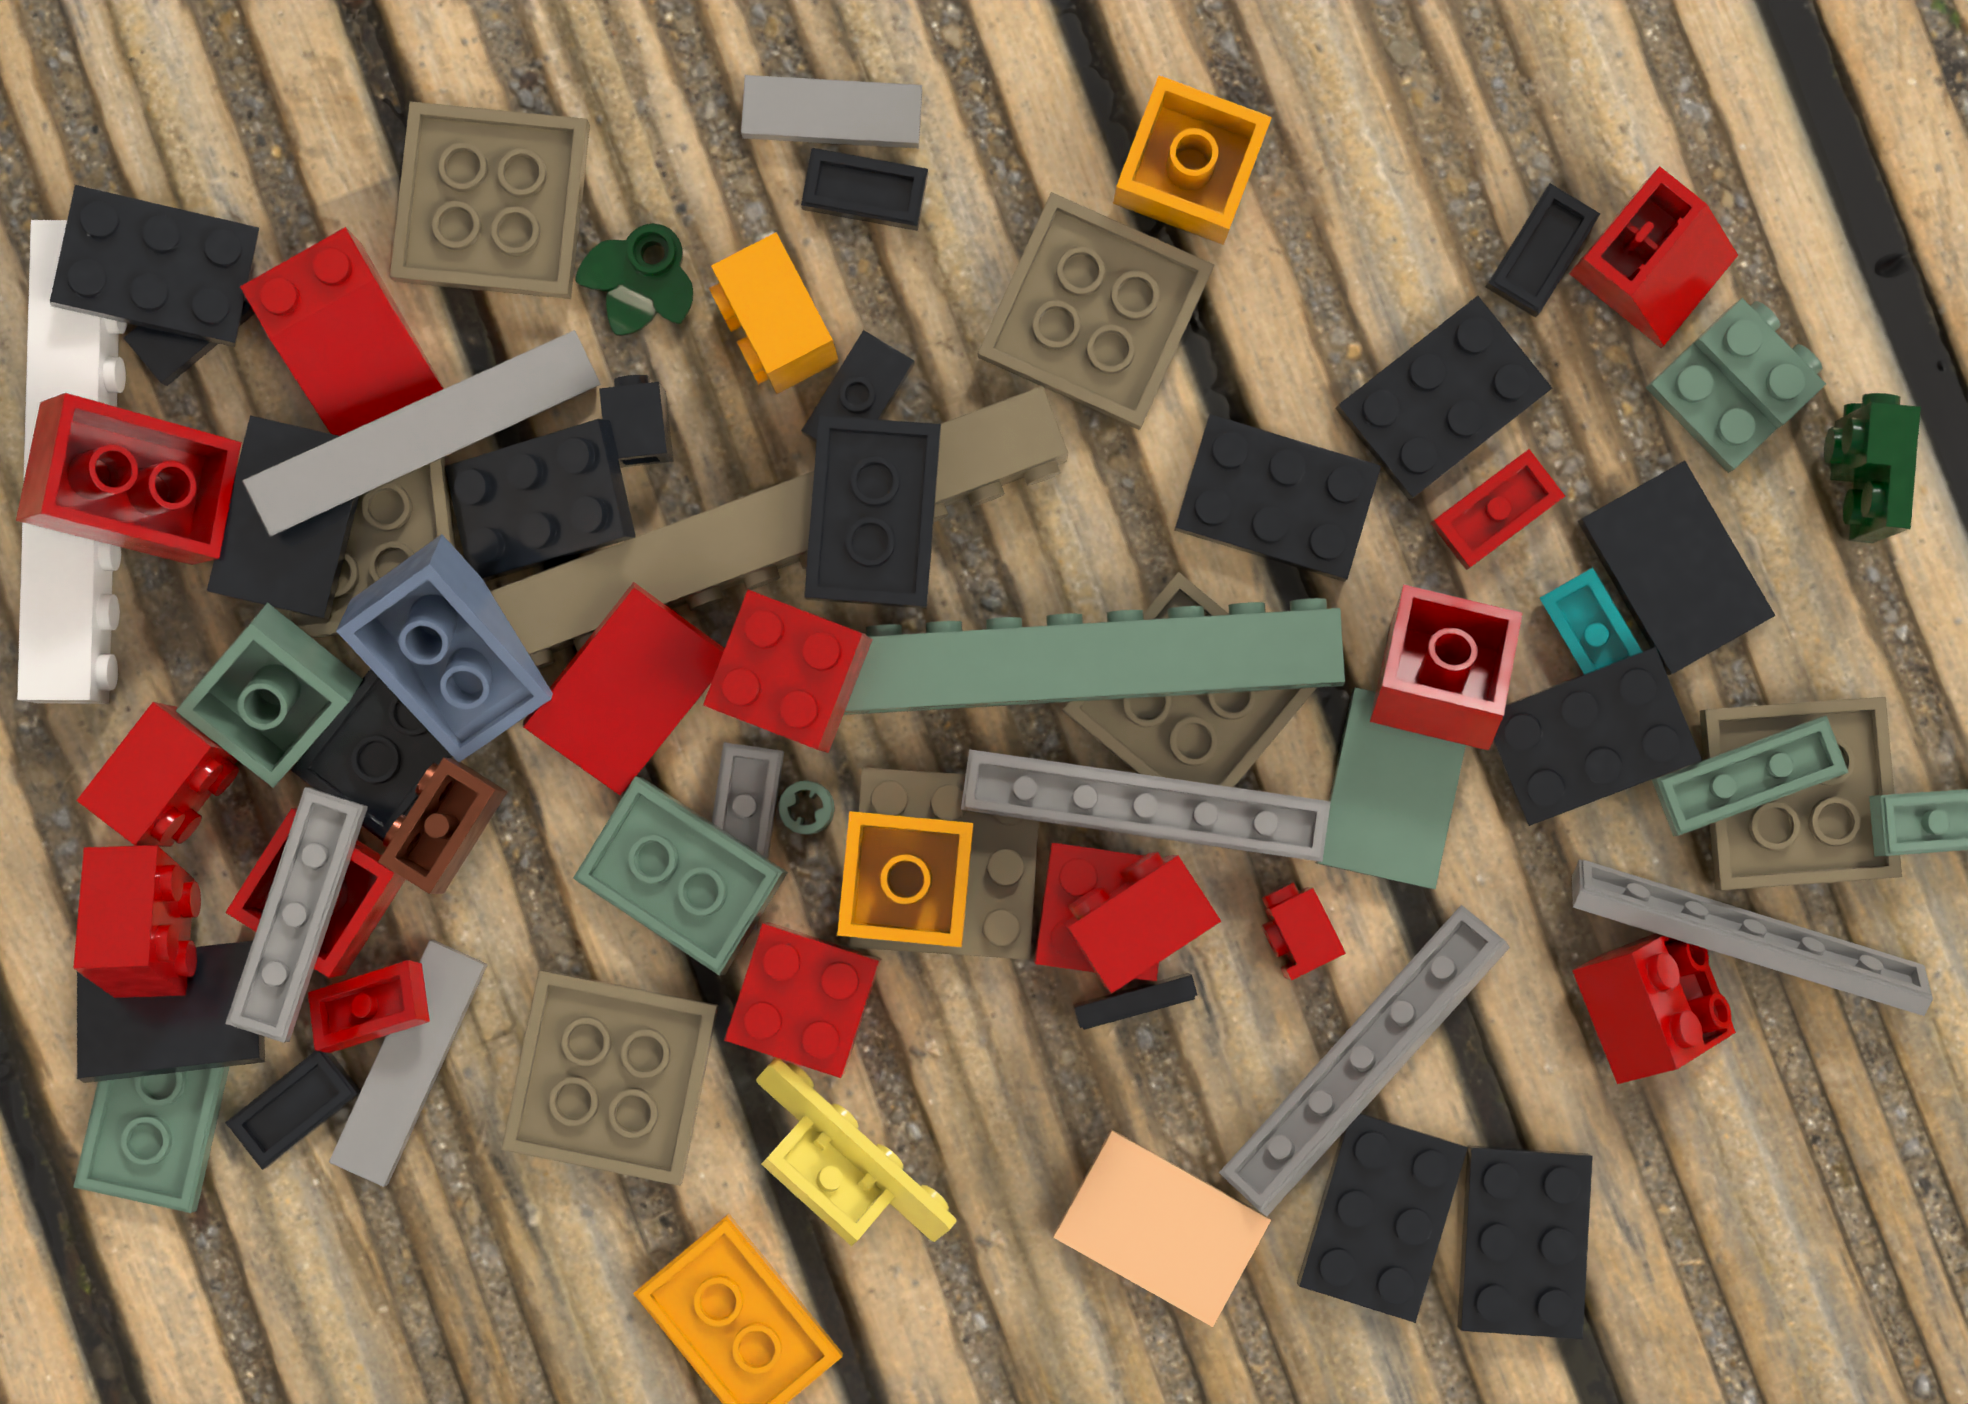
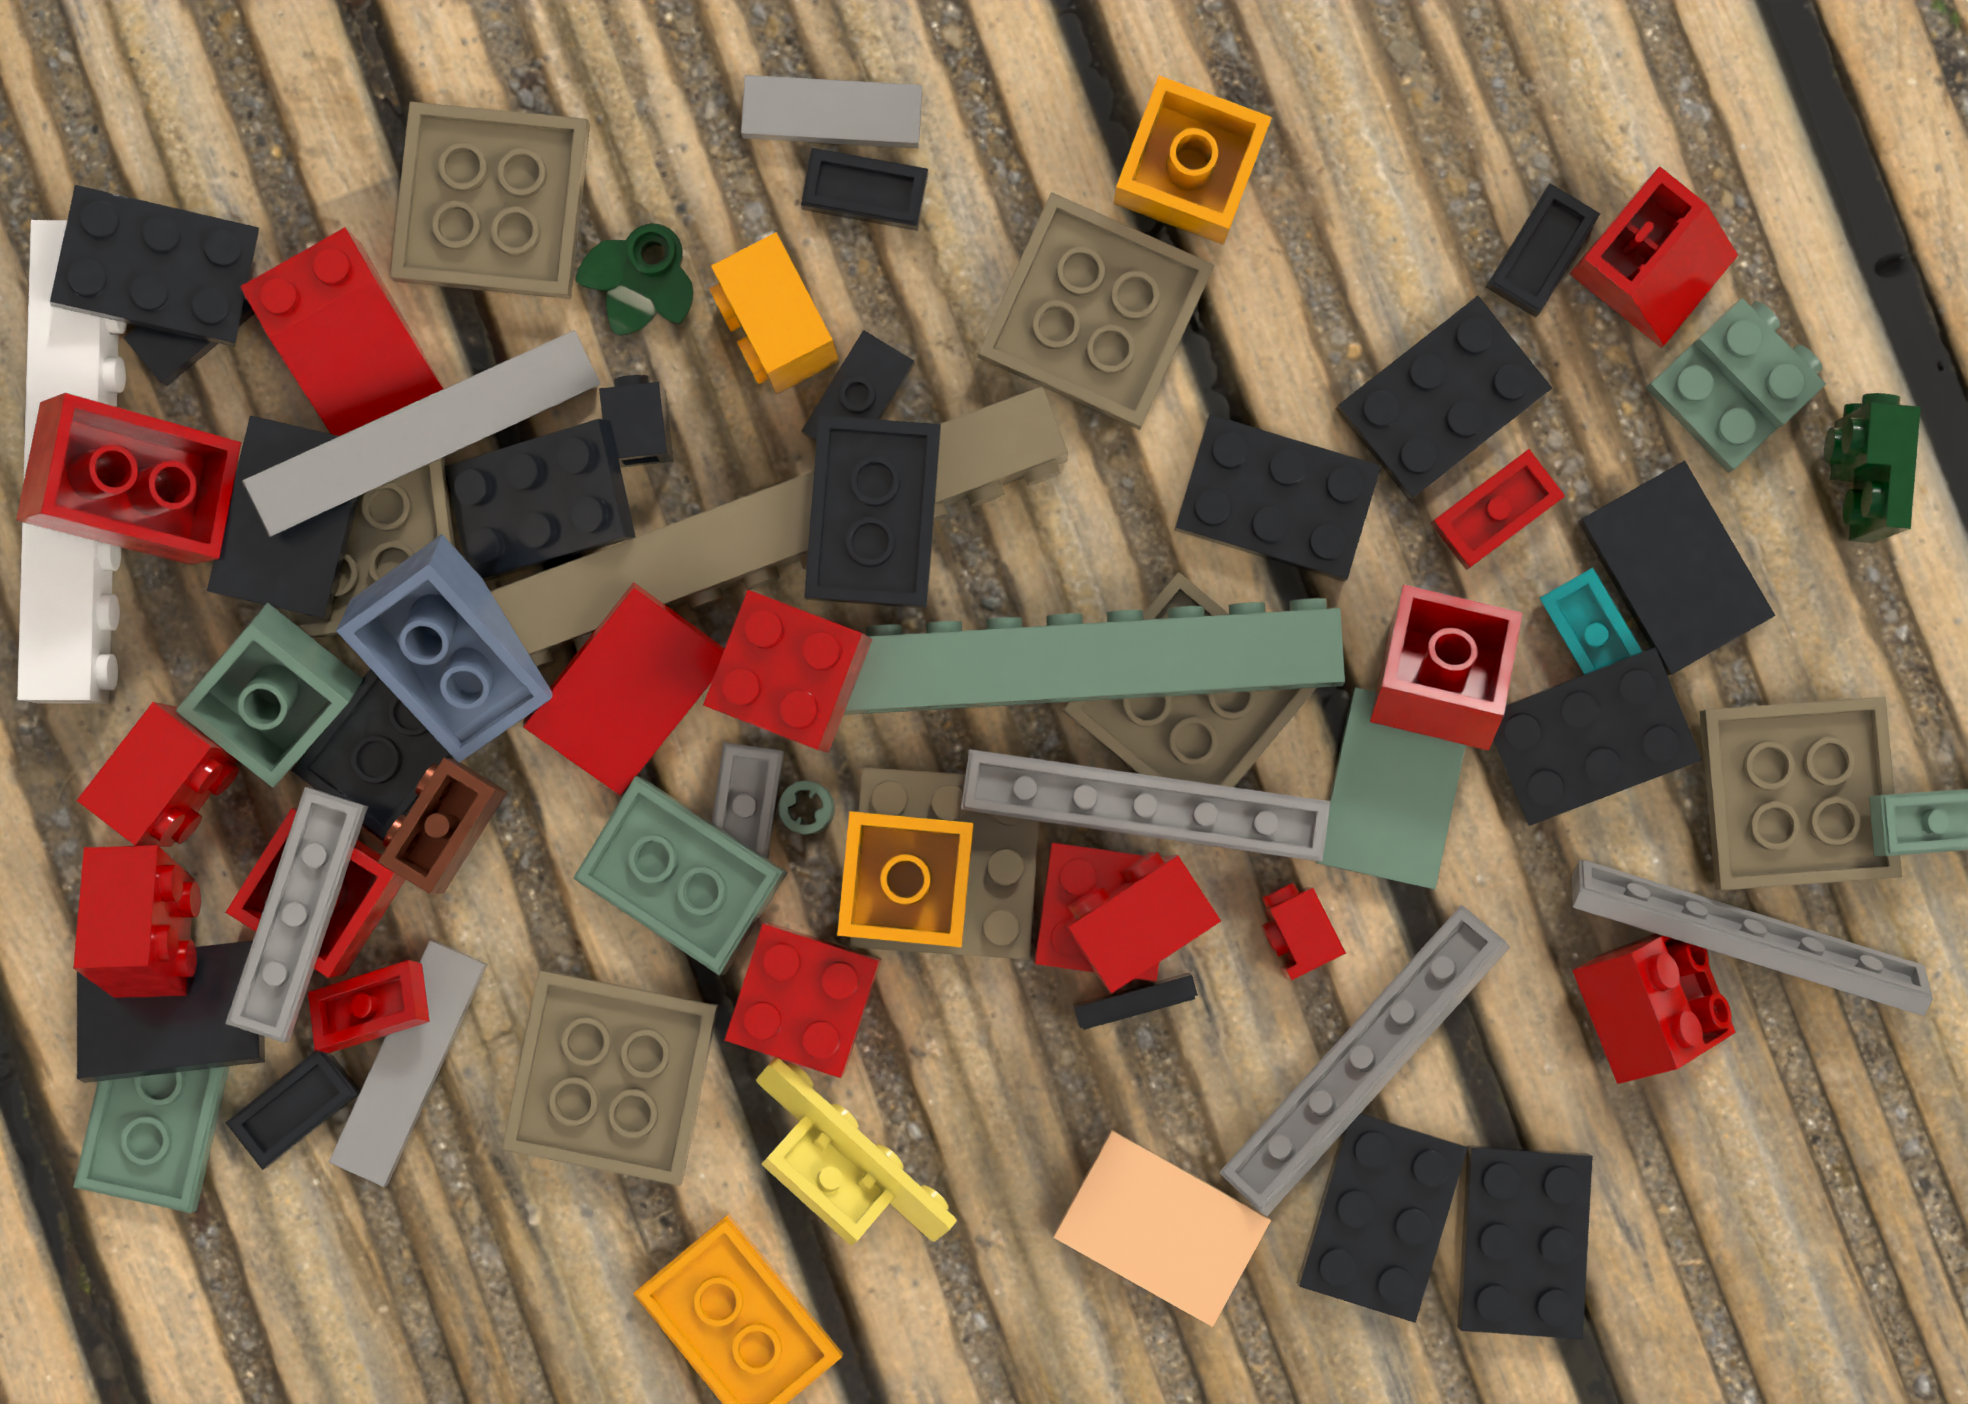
sand green tile [1652,716,1849,836] -> none

